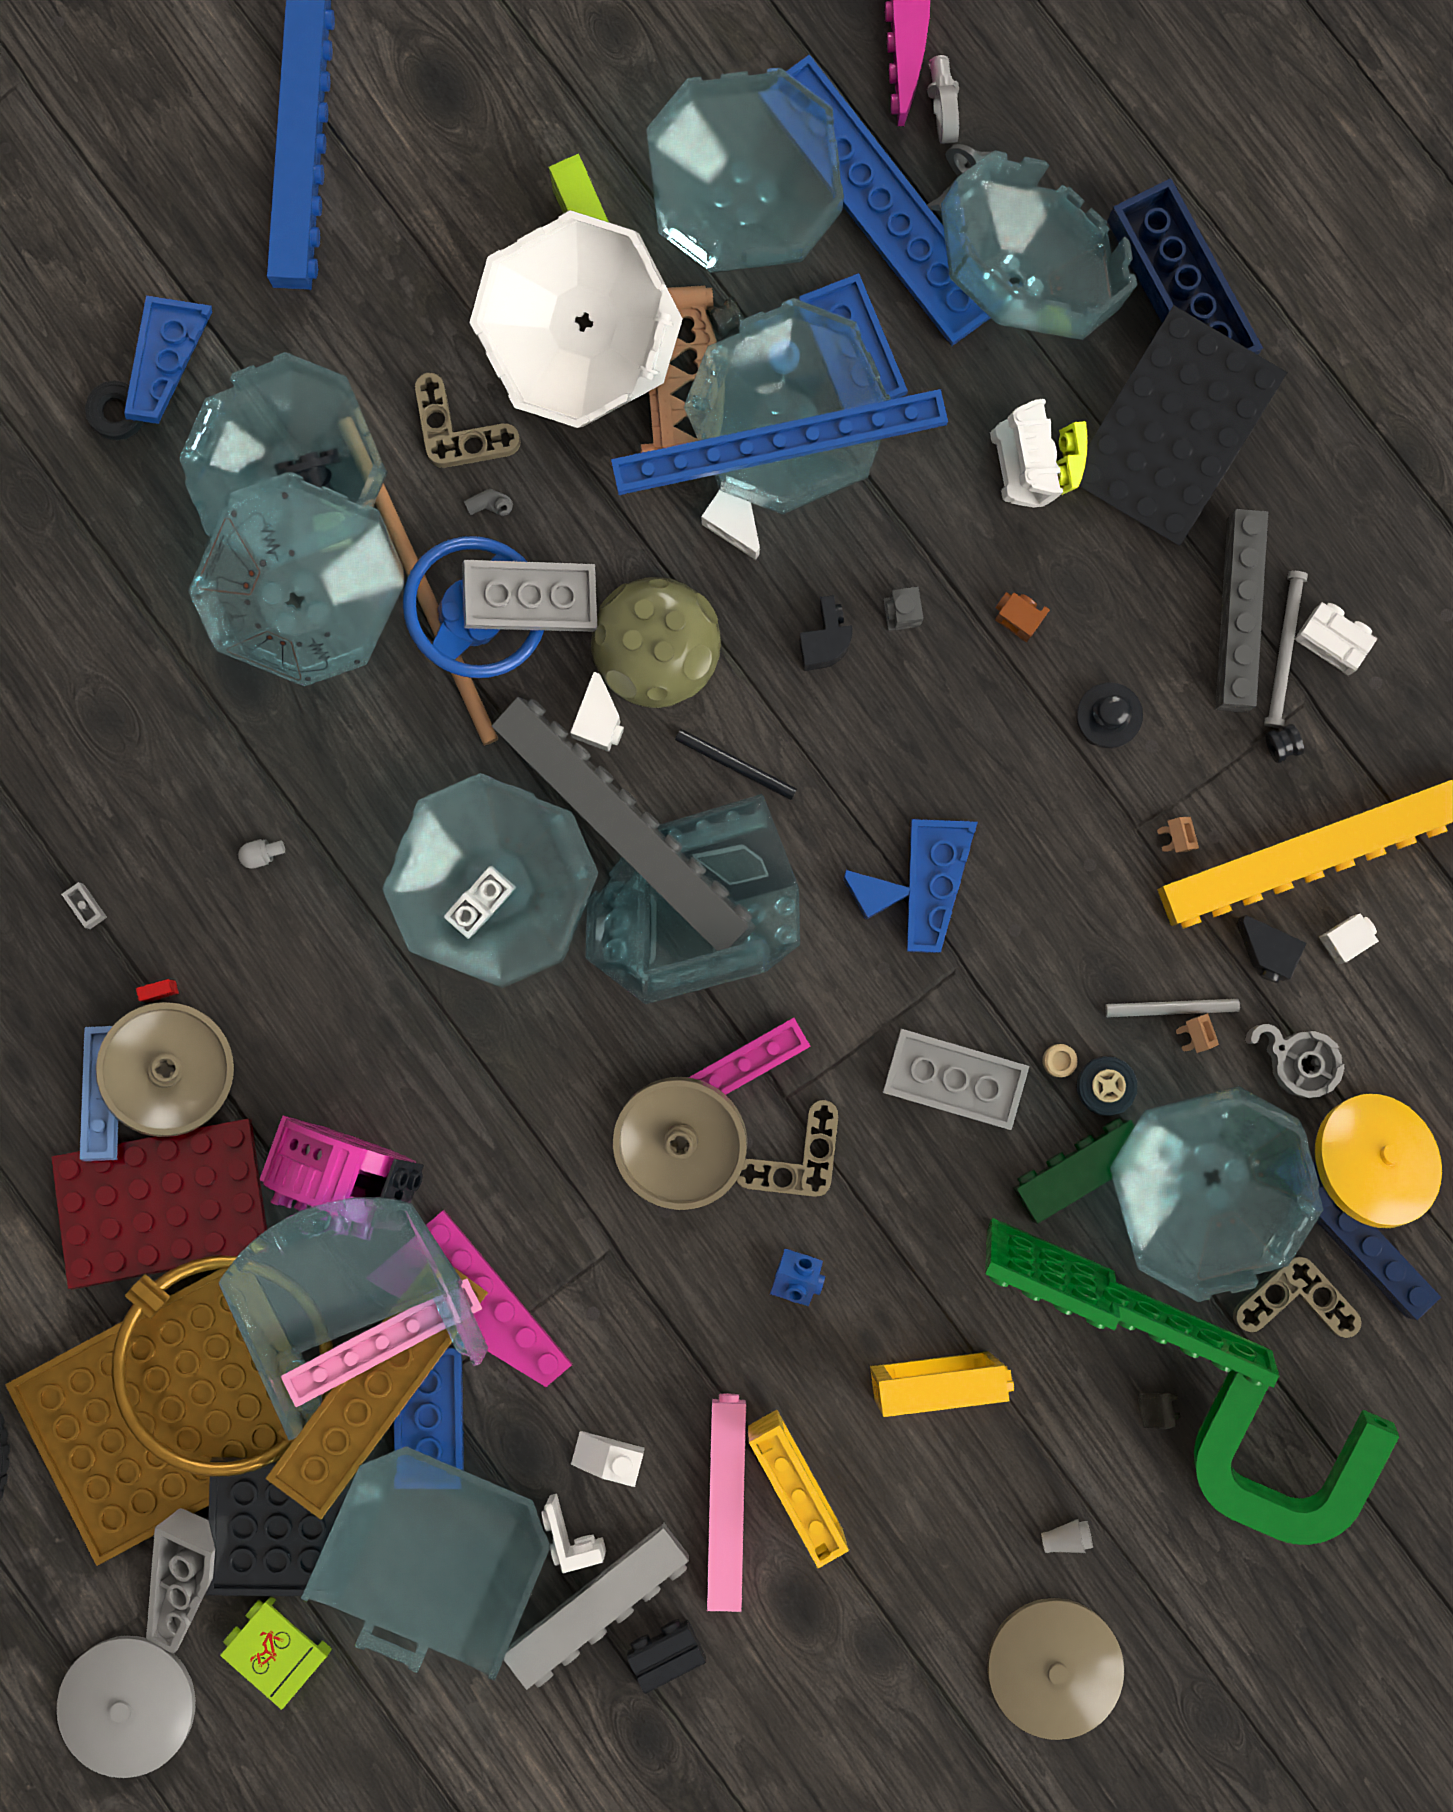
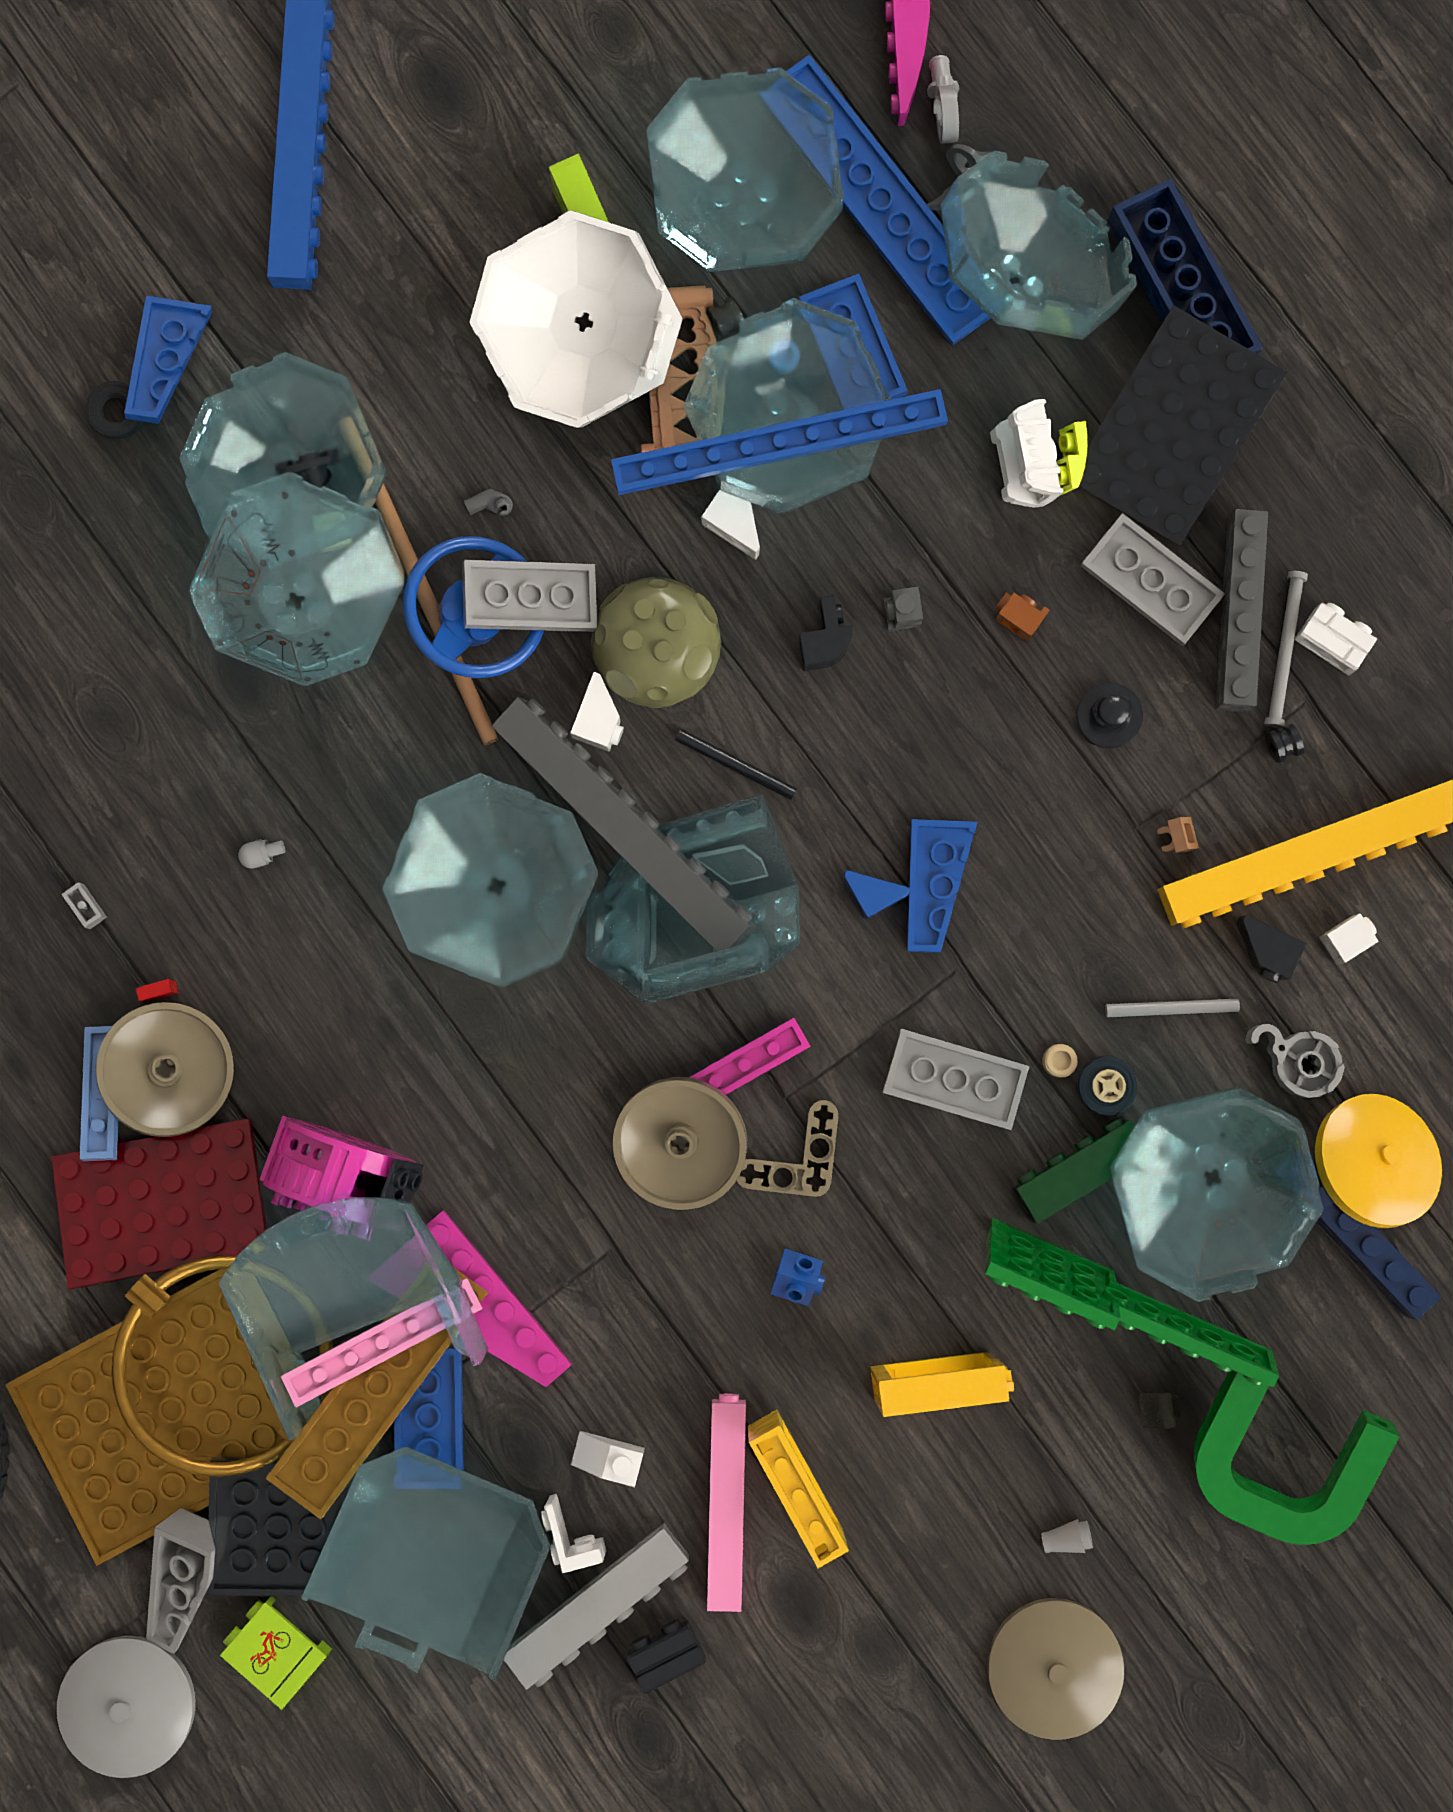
dark tan beam [415,373,521,468] -> none
white slope [444,866,516,939] -> none
medium nougat tile [1176,1013,1219,1053] -> none
dark tan beam [1233,1256,1361,1338] -> none
none -> light grey plate [1080,513,1225,646]

